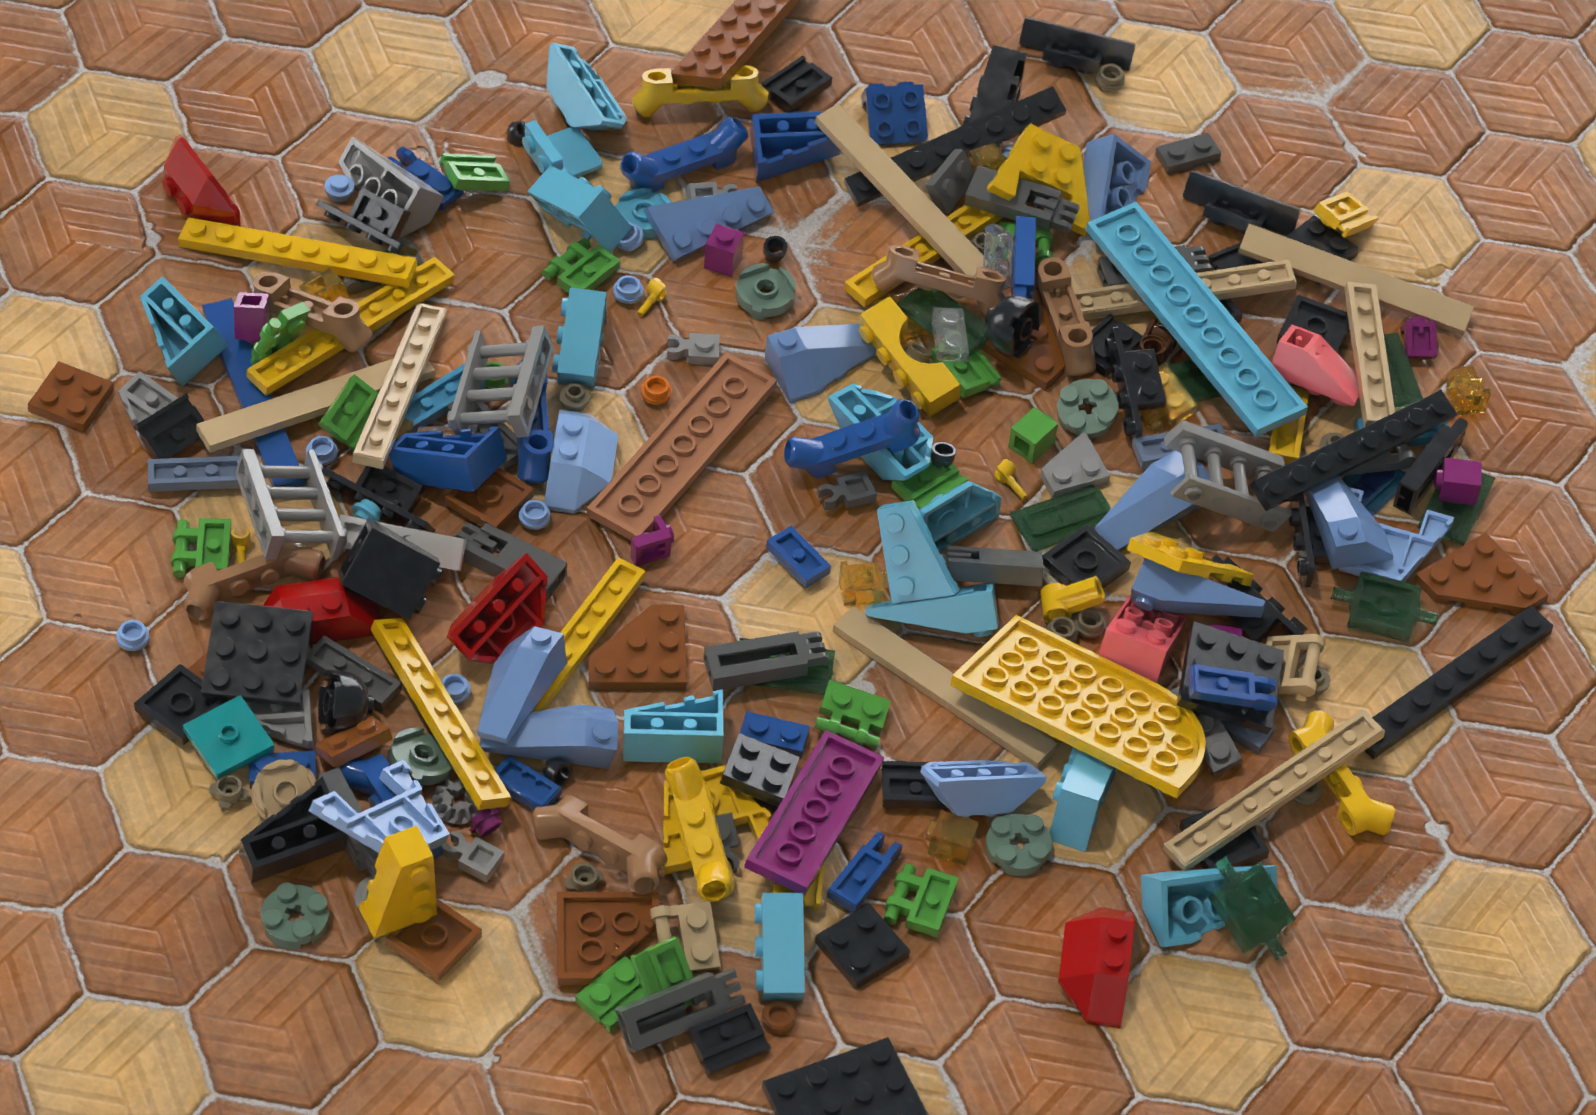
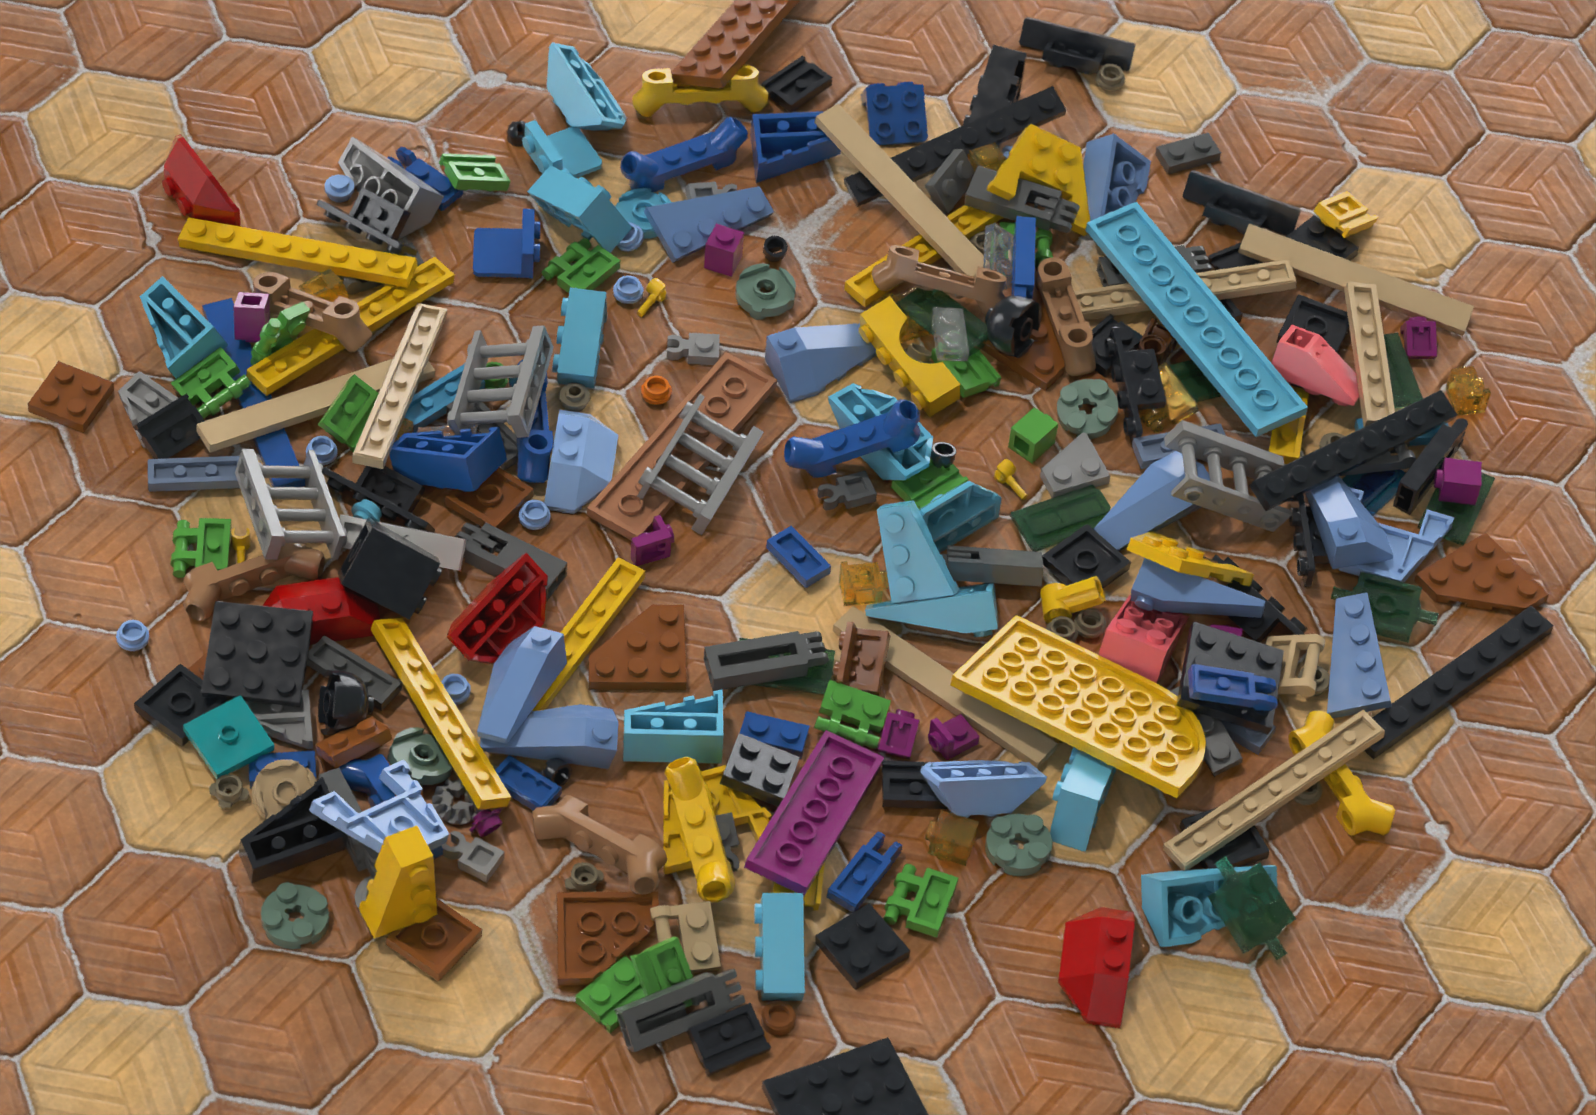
none -> bright green plate [171,347,251,419]
none -> blue bracket [473,209,541,278]
none -> light grey fence [637,394,764,535]
none -> dark orange bracket [833,622,891,696]
none -> magenta bracket [878,709,920,759]
none -> magenta bracket [928,714,980,760]
none -> medium blue wing [1327,592,1392,718]

